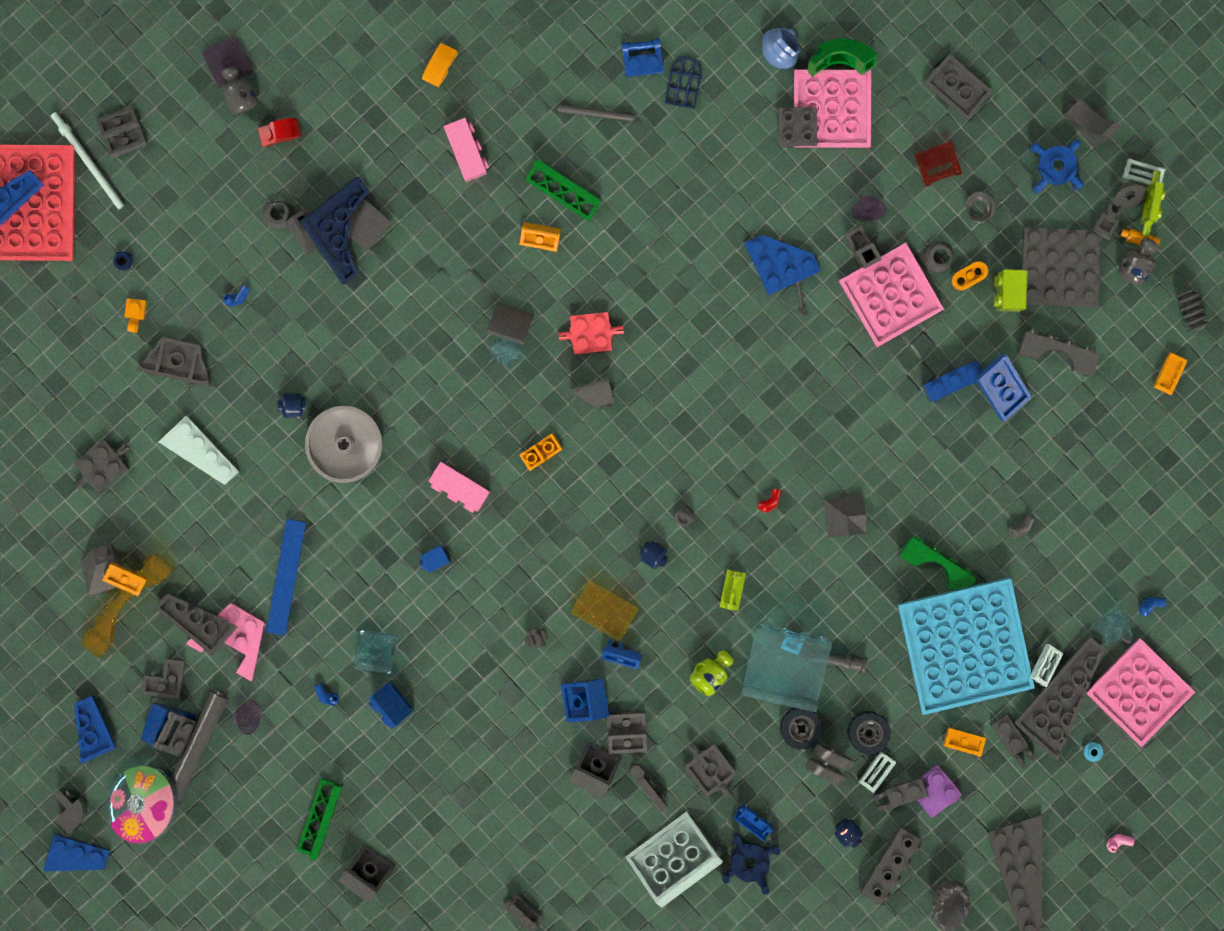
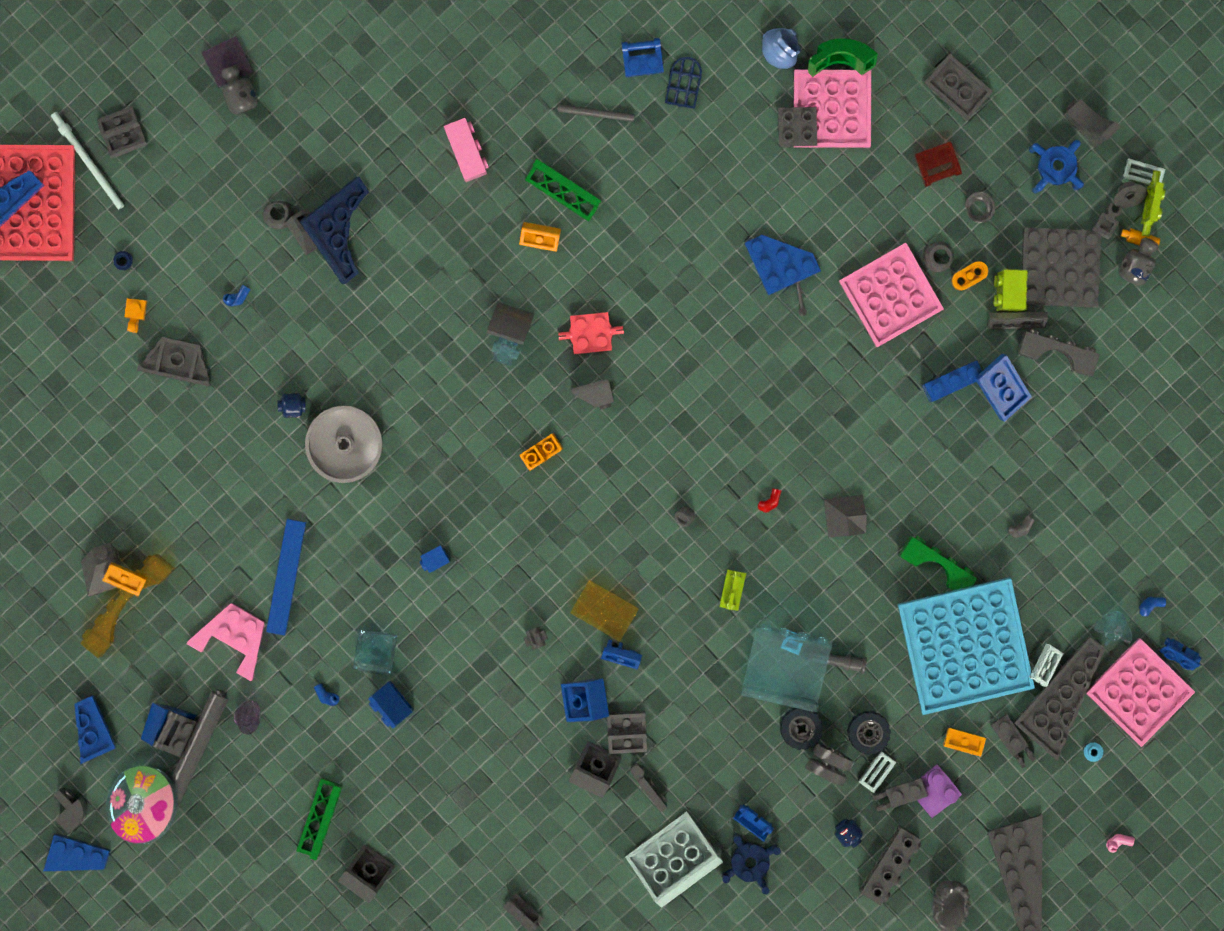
dark grey plate [73,439,130,493] -> none
dark grey plate [141,658,186,699] -> none
dark grey wing [155,593,238,657] -> none
light aqua wing [159,416,240,485] -> none
red brick [258,118,302,147] -> none
dark grey slope [349,199,393,252] -> none
light orange slope [422,43,458,87] -> none
bright pink brick [428,462,490,513] -> none
dark blue head [639,541,669,569] -> none
dark grey plate [684,742,737,799] -> none
lime piece [690,650,734,696] -> none
dark grey brick [844,225,882,269] -> none
clear purple piece [852,196,886,221] -> none
light orange plate [1153,352,1188,395] -> none
dark grey piece [1175,290,1210,332] -> none
none -> dark grey plate [987,311,1048,329]
none -> blue hinge [1159,638,1201,671]

